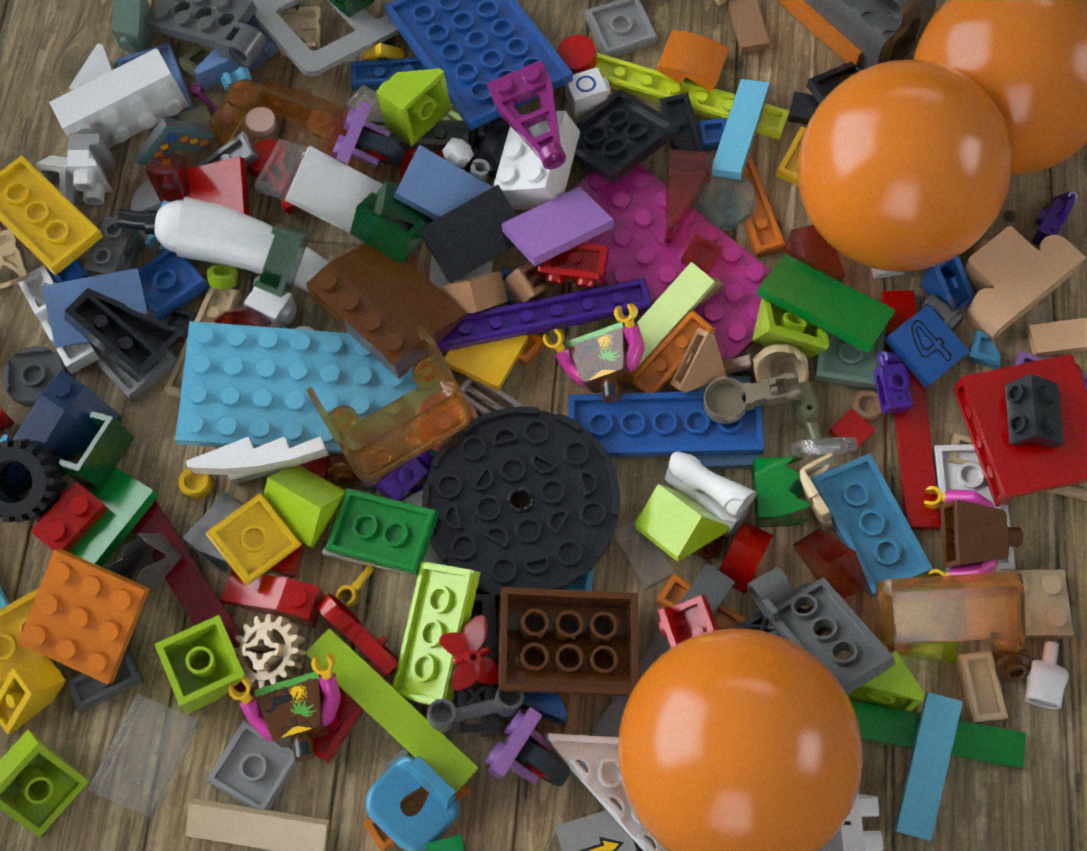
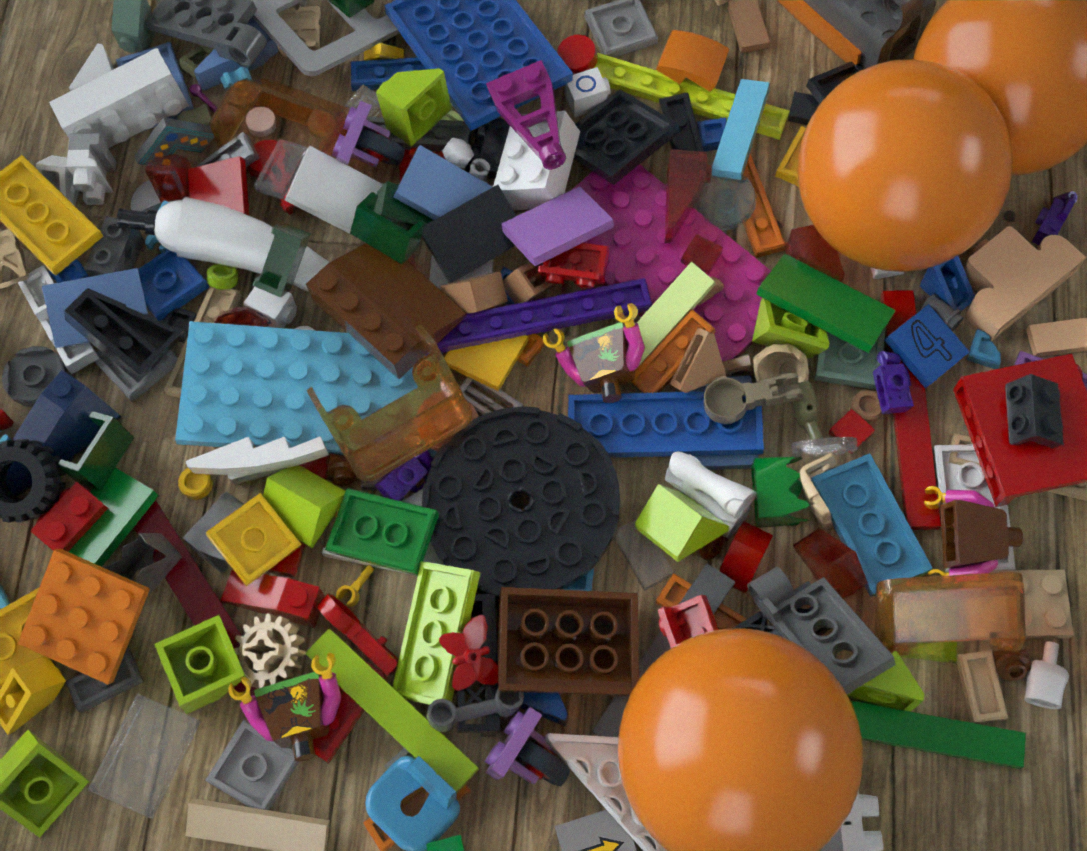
medium azure tile [894,692,963,841] -> none

